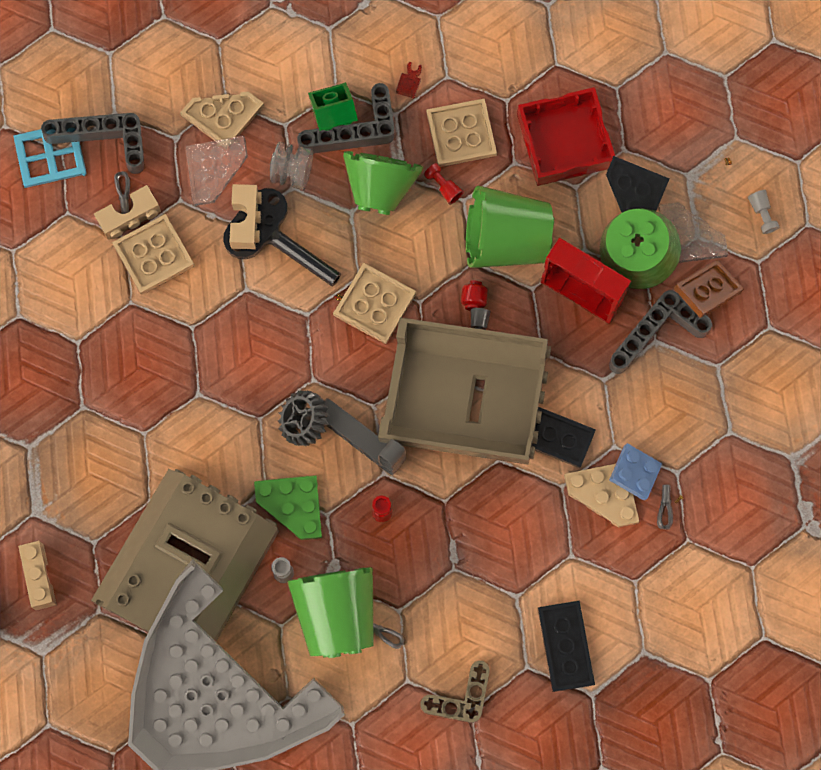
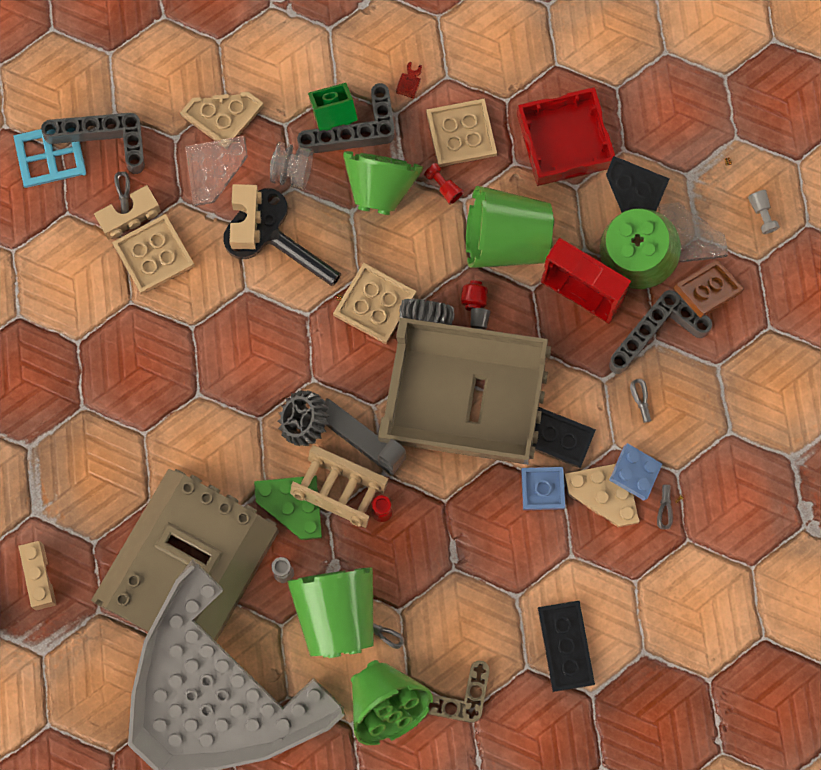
none -> tan fence [290,445,388,528]
none -> bright green cone [351,660,433,745]
none -> dark grey gear [399,299,455,325]
none -> medium blue plate [521,467,565,510]
none -> flat silver piece [630,379,652,423]

